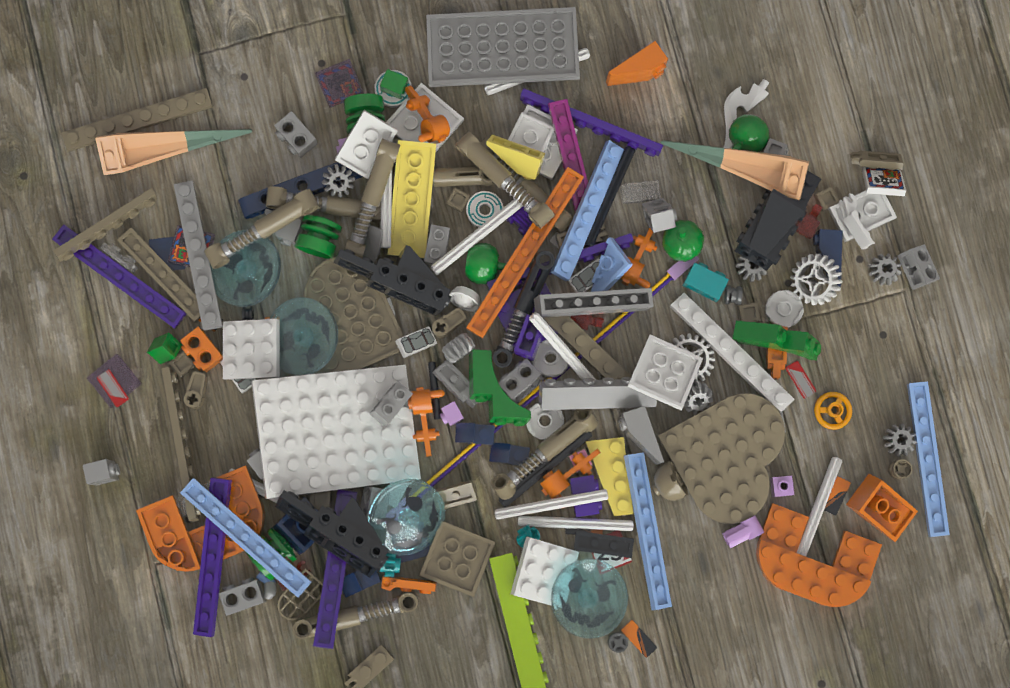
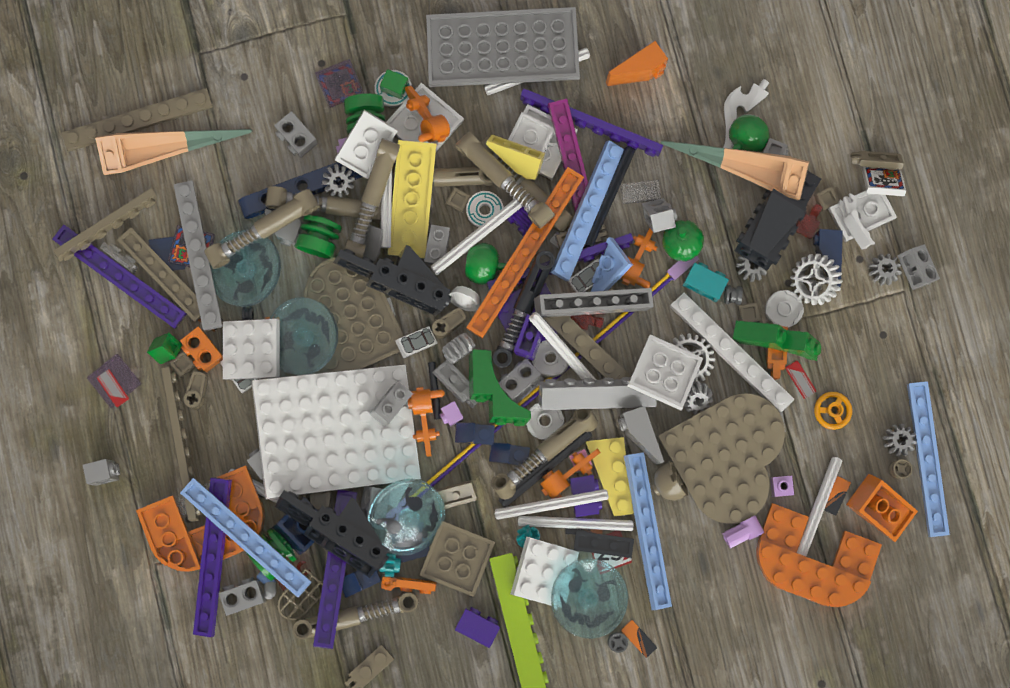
none -> dark purple brick [455,607,500,648]

